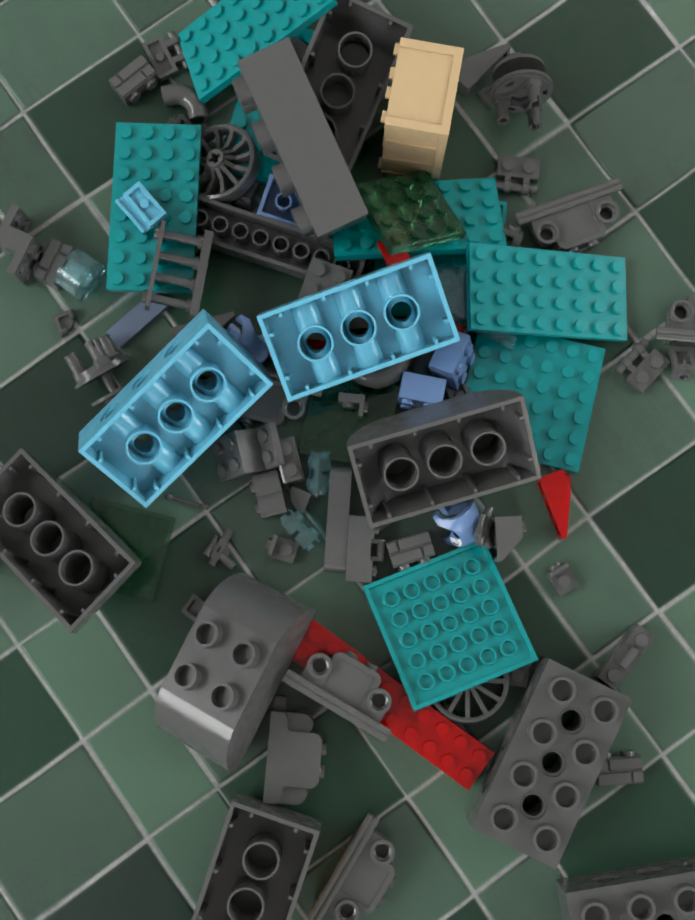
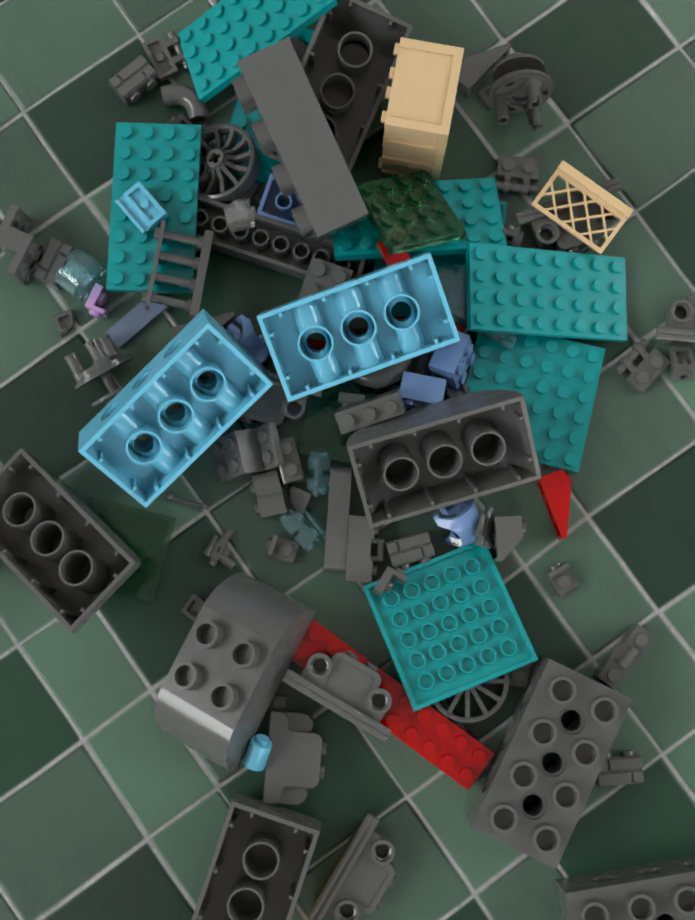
none -> lavender bracket [84,283,109,319]
none -> clear brick [223,199,258,233]
none -> medium azure brick [243,734,273,771]
none -> dark grey brick [334,388,406,435]
none -> dark grey bracket [374,566,407,598]
none -> tan fence [531,160,634,255]

